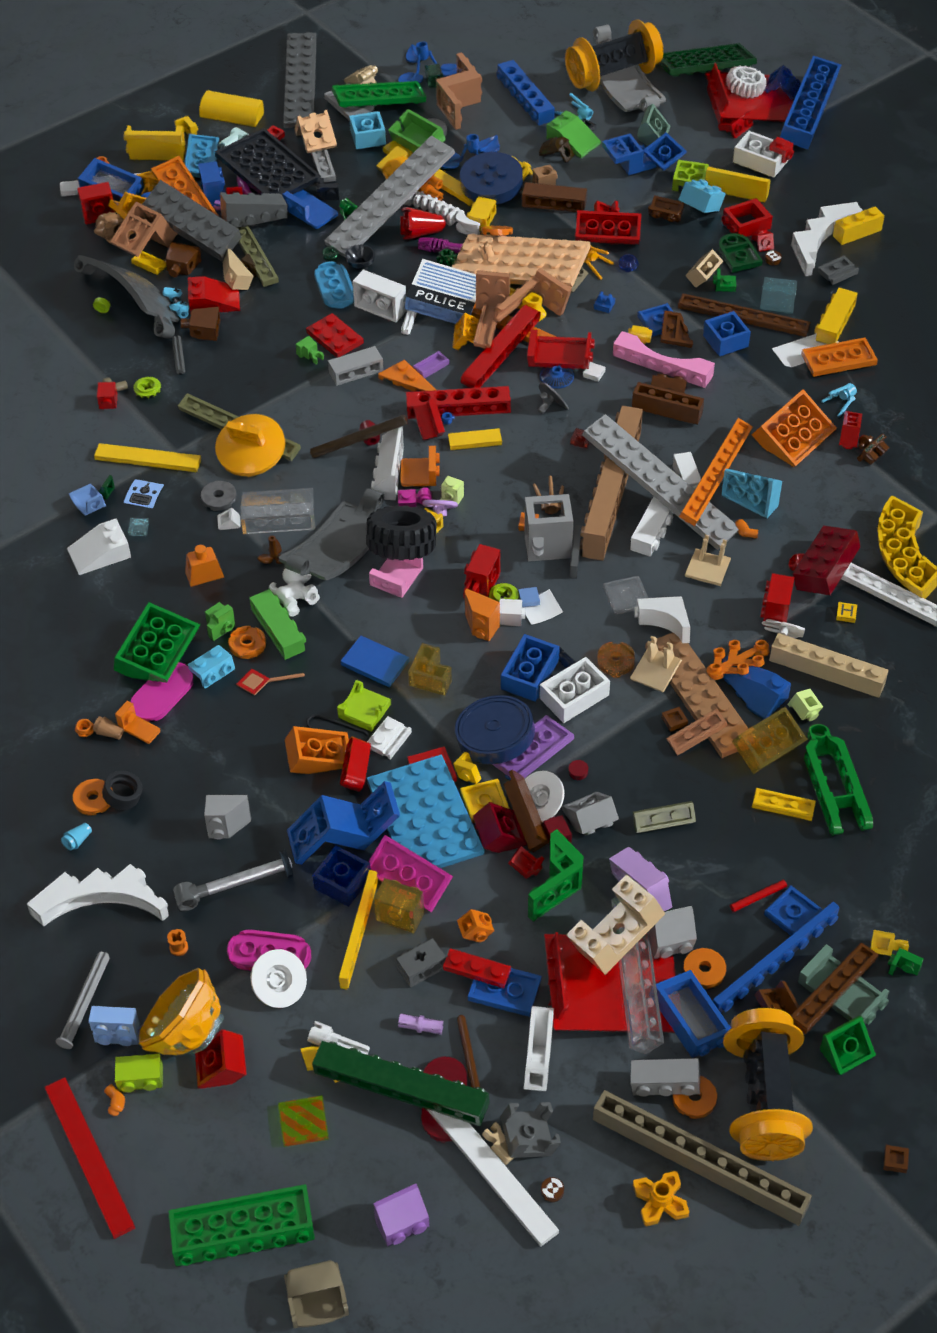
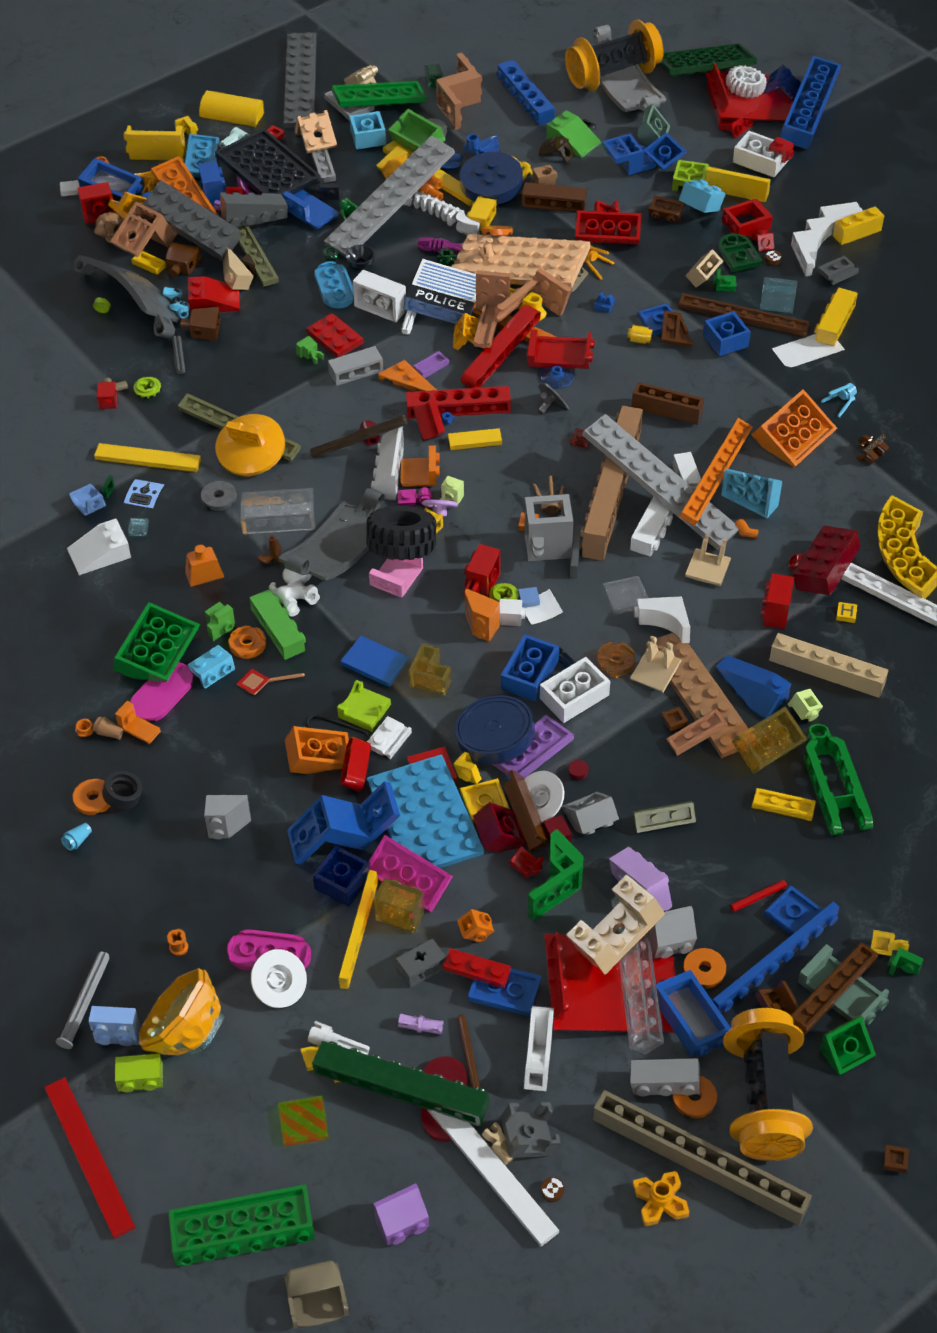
white arch [27,864,169,926] -> none
orange arm [104,1084,125,1116] -> none
piece [173,850,294,911] -> none
red slope [195,1029,246,1089] -> none
white slope [217,508,241,530] -> none
blue plant [398,41,457,84] -> none
red cone [400,207,445,240] -> none
medium azure plant [555,93,593,120] -> none
white tile [583,362,606,382] -> none
bright pink arch [613,331,715,388] -> none
clear blue plate [618,254,639,272] -> none
reddish brown bracket [651,374,687,393] -> none
orange plant [706,640,770,680] -> none
white piece [762,619,805,638] -> none
orange plate [801,337,878,377] -> none
red slope [839,411,862,449] -> none

